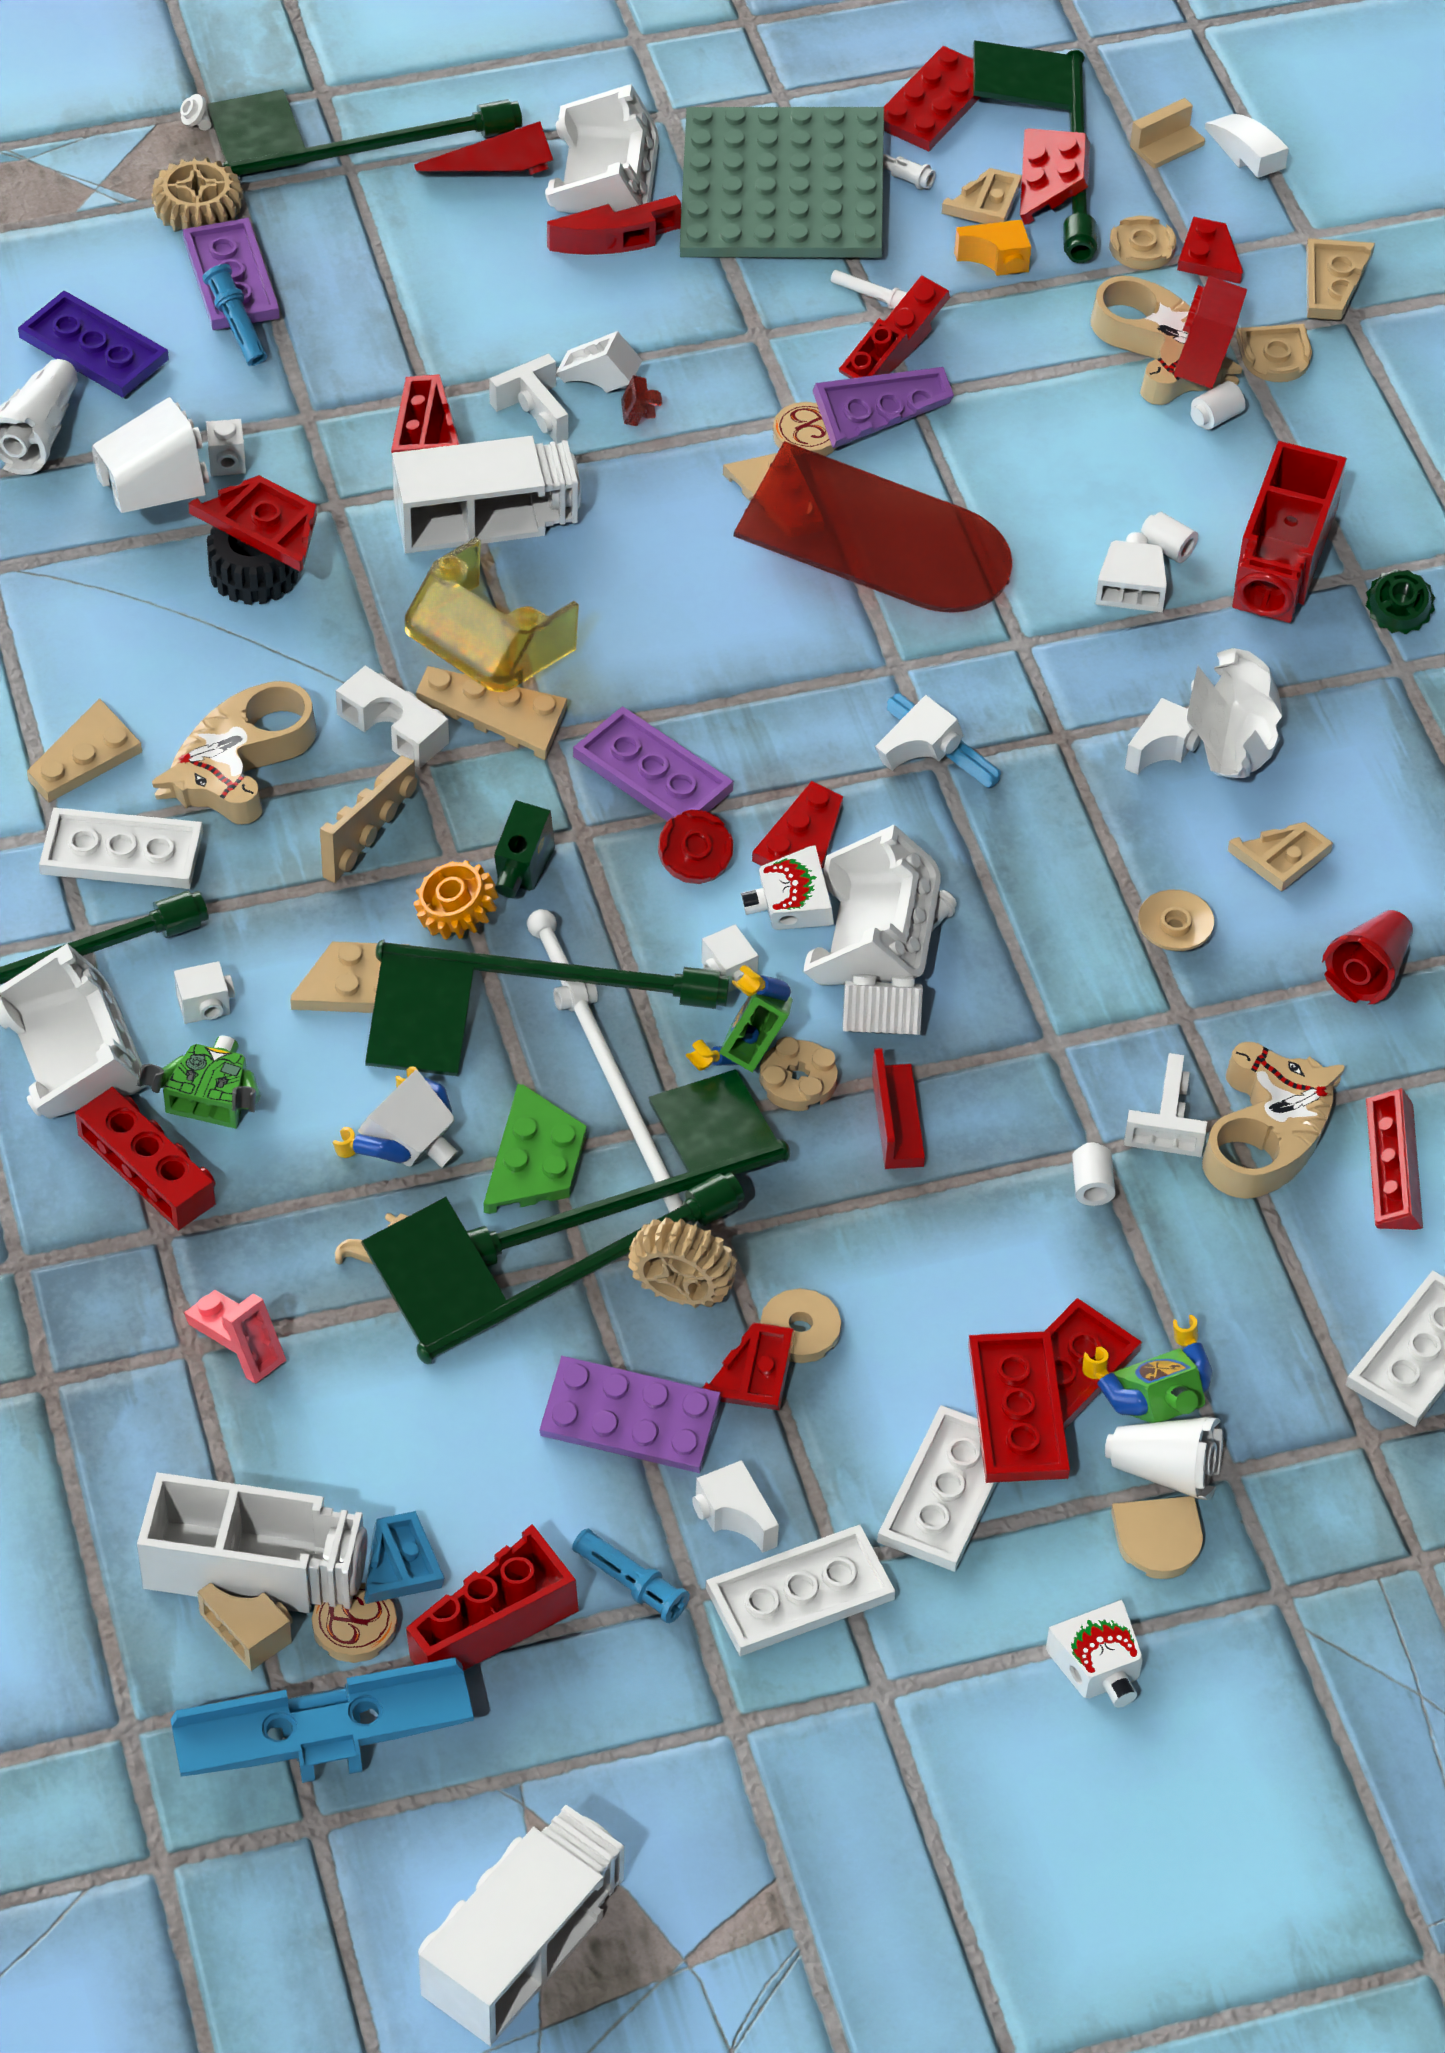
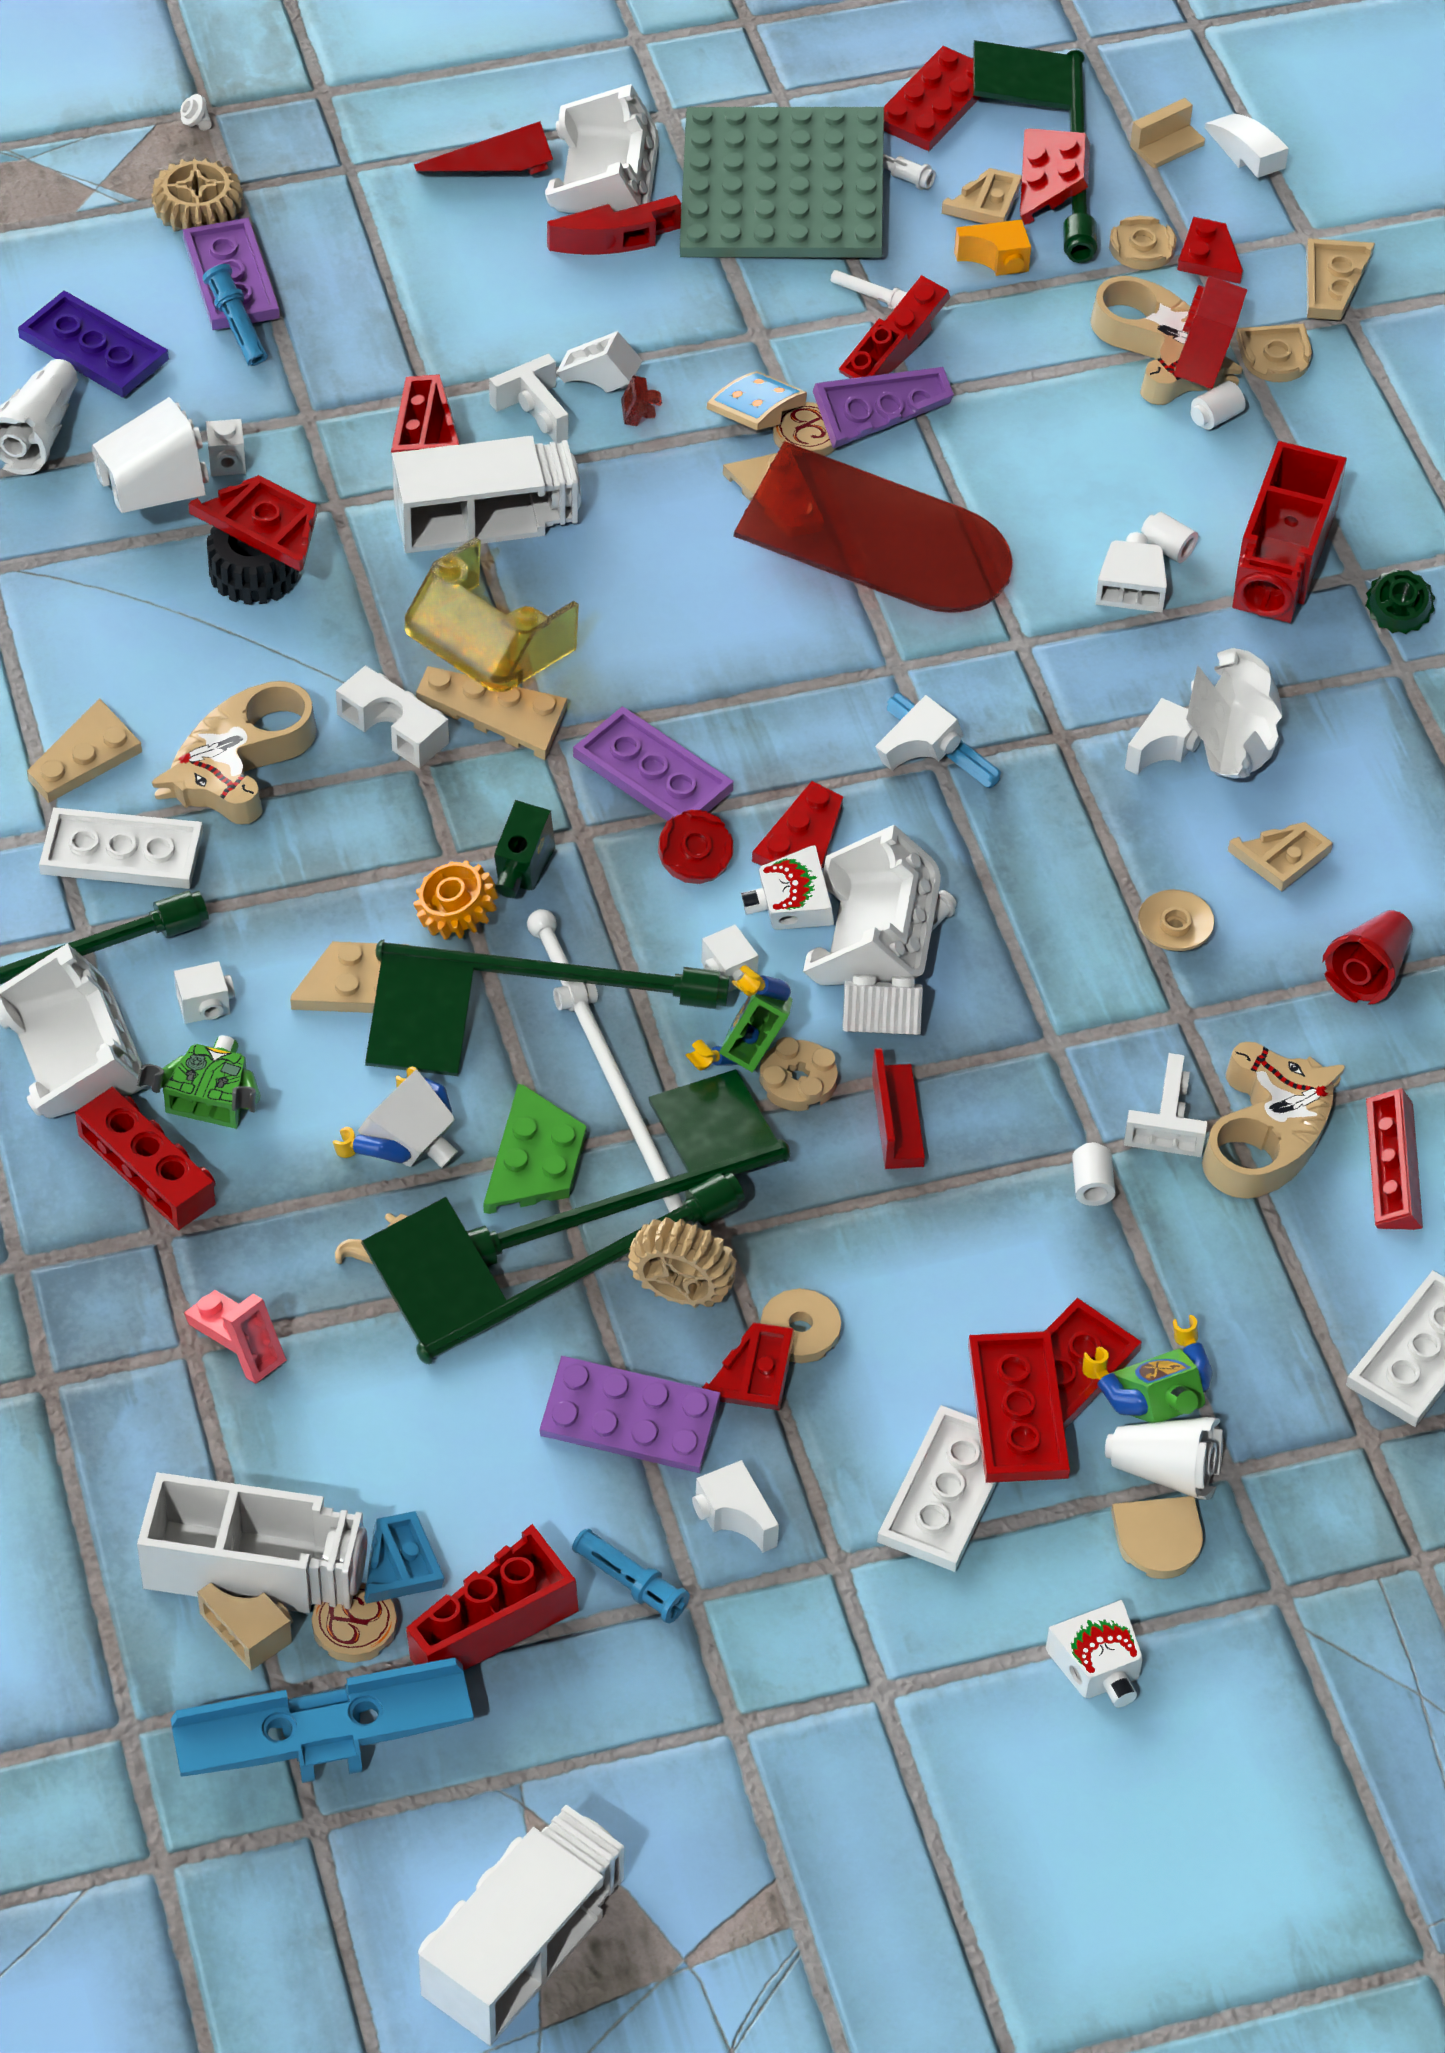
dark green flag [207,89,522,176] -> none
tan wing [320,755,417,883] -> none
white plate [706,1524,895,1657] -> none
none -> slope [707,371,807,430]

